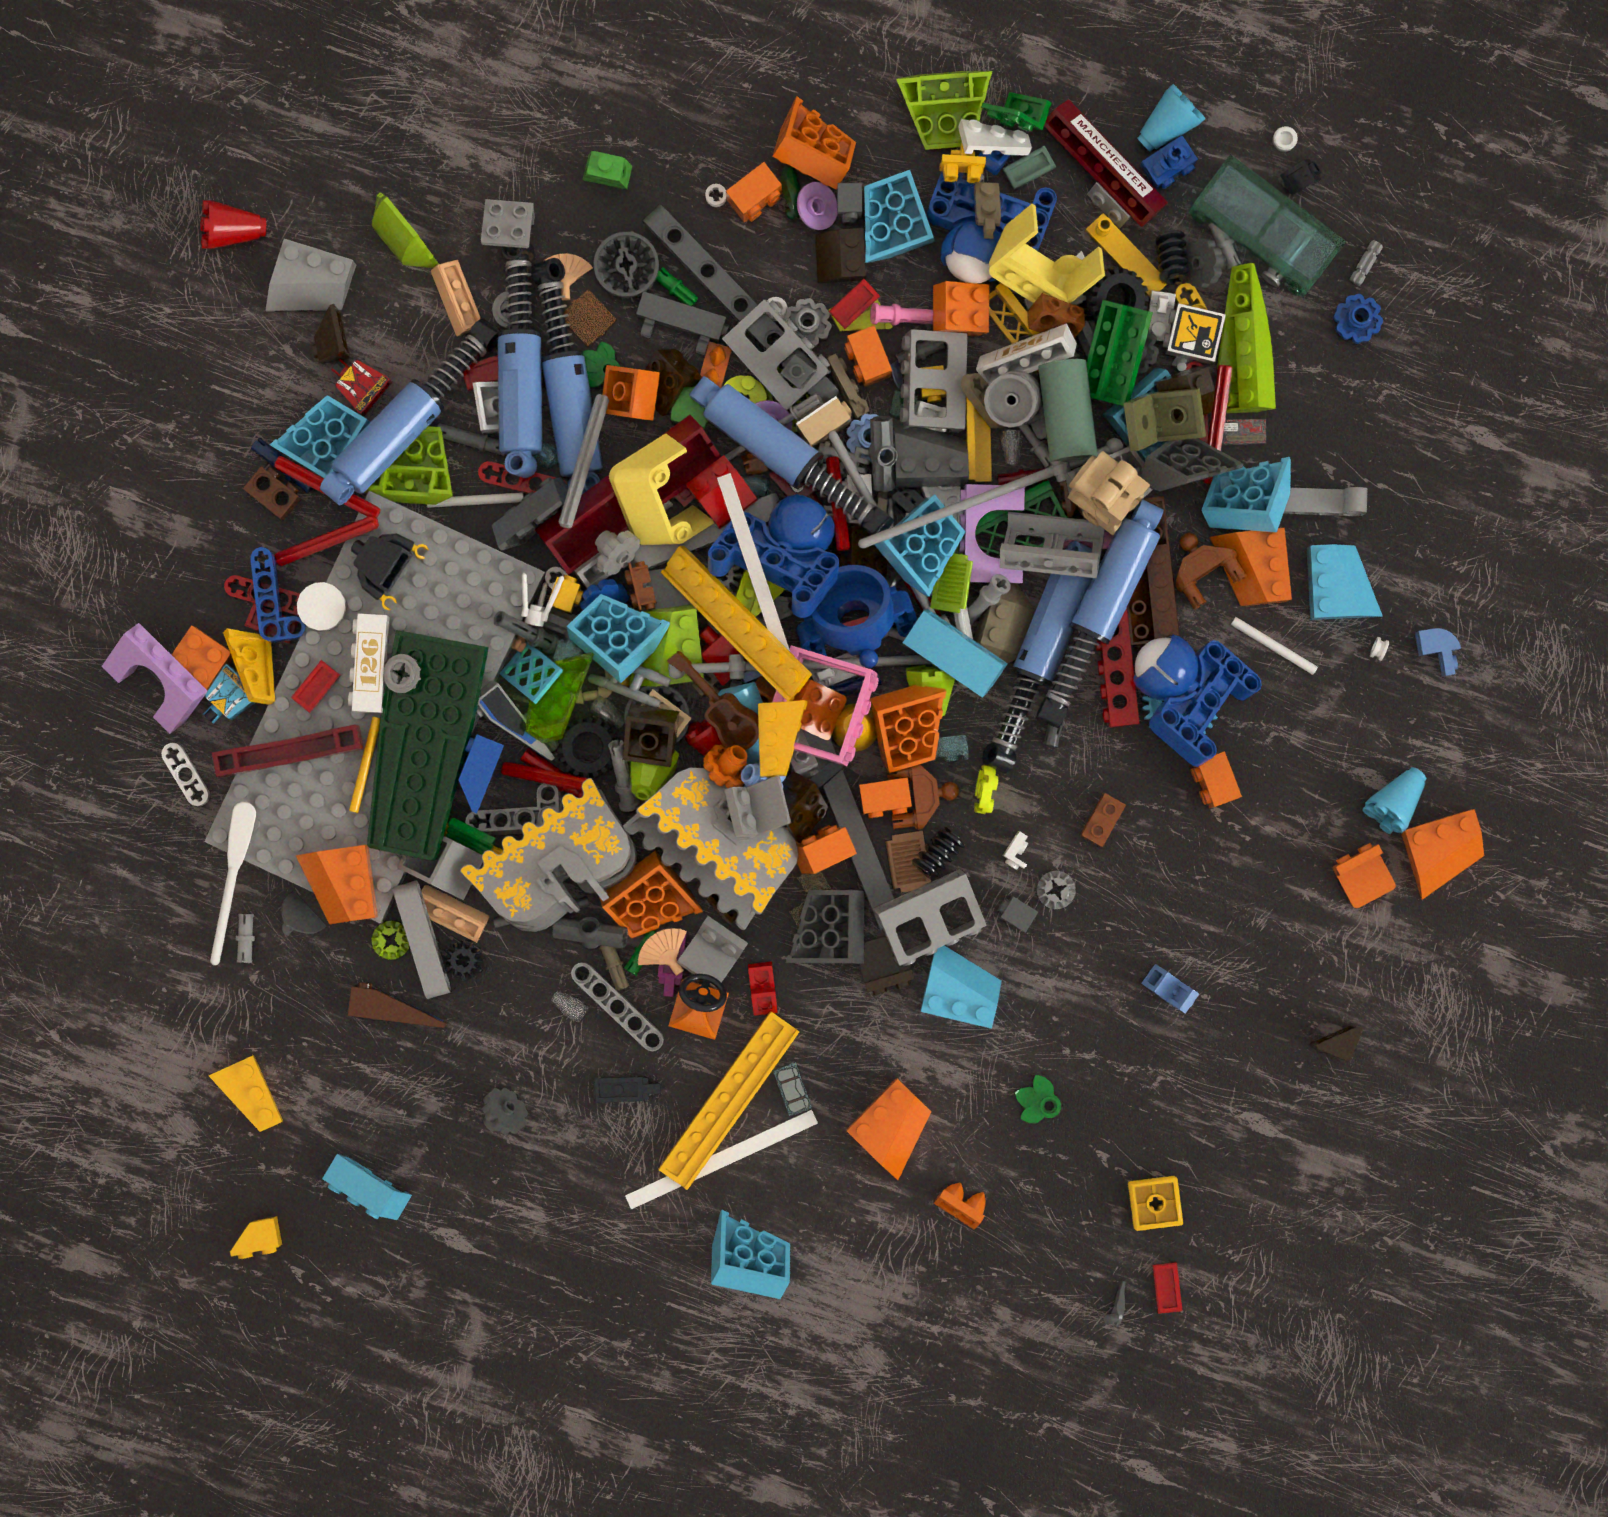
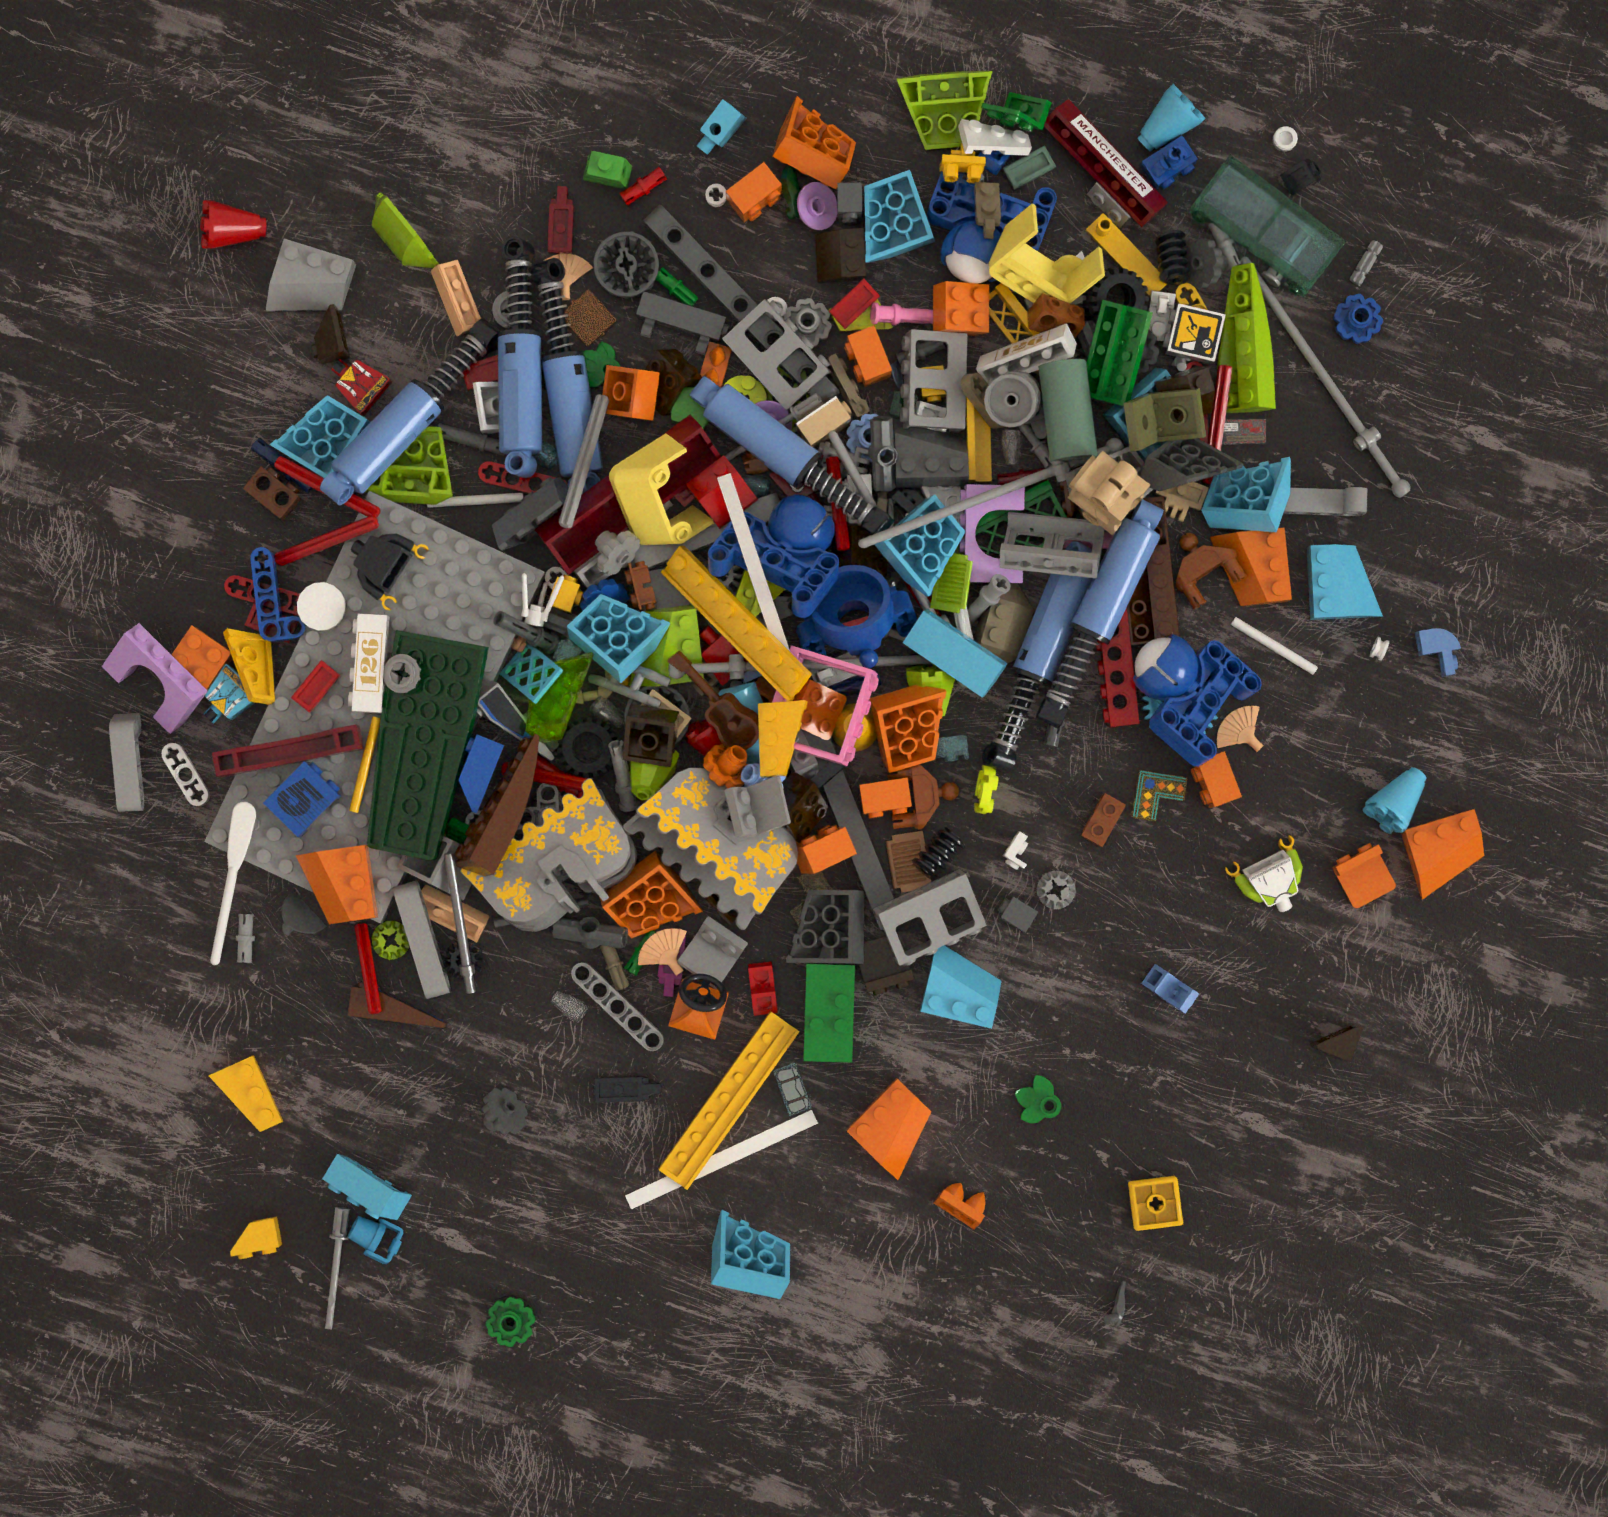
light grey bracket [481,199,535,248] -> none
dark grey brick [780,354,817,389] -> none
red tile [1152,1262,1182,1314] -> none
none -> light grey beam [109,713,144,812]
none -> blue panel [263,761,341,838]
none -> light grey piece [325,1207,350,1330]
none -> dark azure piece [347,1216,403,1264]
none -> red axle [355,923,382,1014]
none -> flat silver bar [444,852,476,994]
none -> reddish brown wedge [454,734,539,877]
none -> green plant [486,1296,536,1347]
none -> dark red hinge [547,186,574,254]
none -> red pin [619,167,667,206]
none -> medium azure torso [696,99,747,155]
none -> green brick [804,963,855,1063]
none -> clear yellow tile [1132,770,1187,822]
none -> tan hinge [1155,482,1209,522]
none -> light nougat hand [1217,706,1264,752]
none -> torso [1225,836,1303,912]
none -> light grey bar [1240,257,1410,498]

